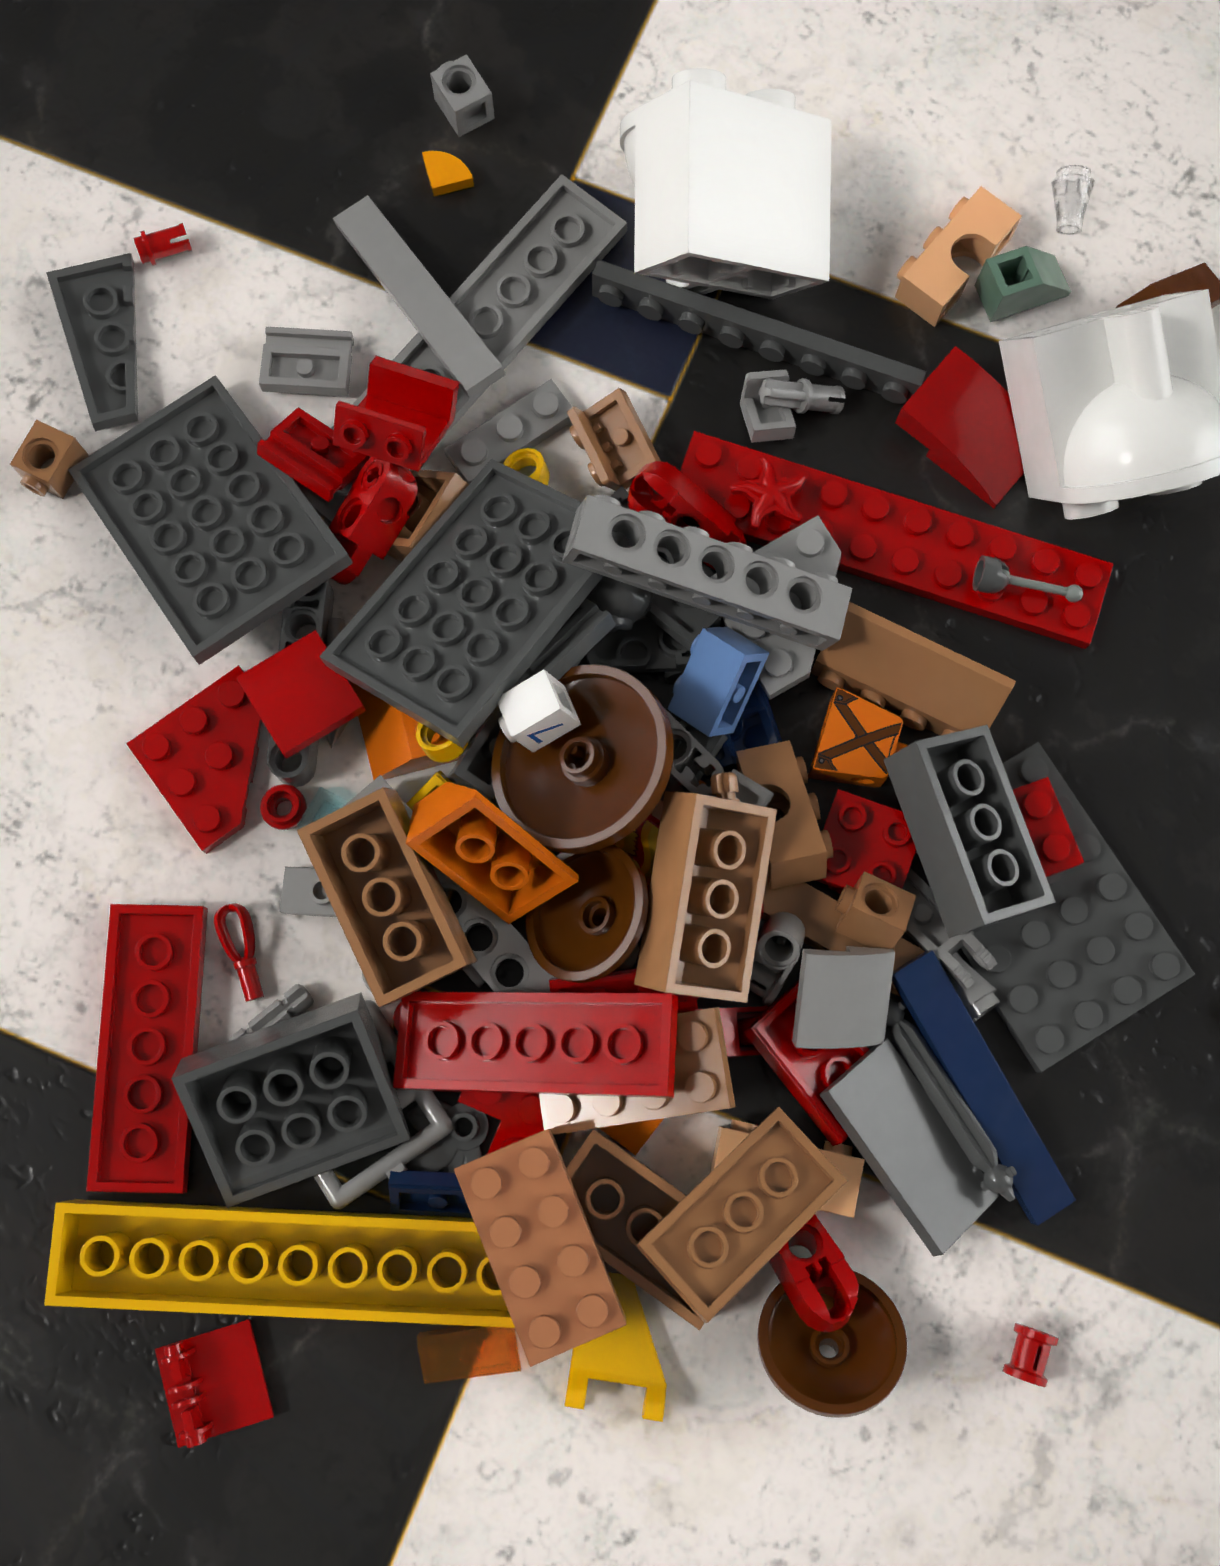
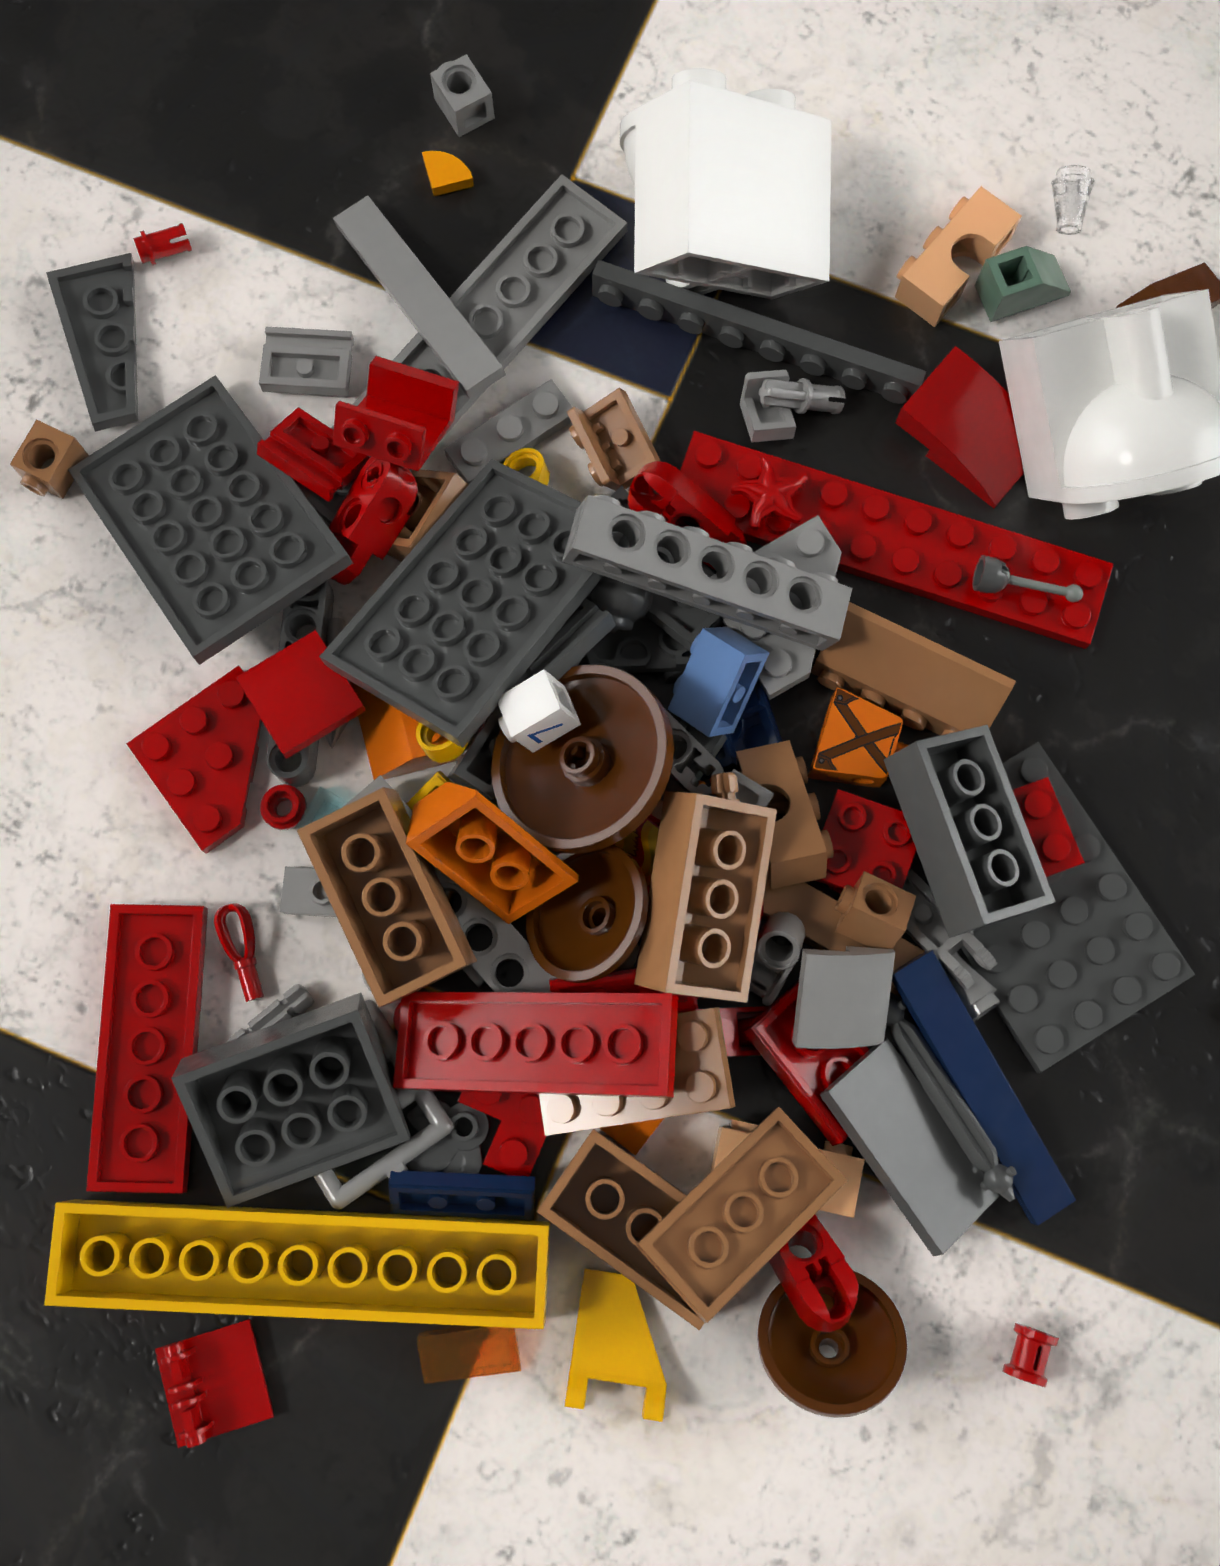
nougat brick [454,1128,627,1367] -> none

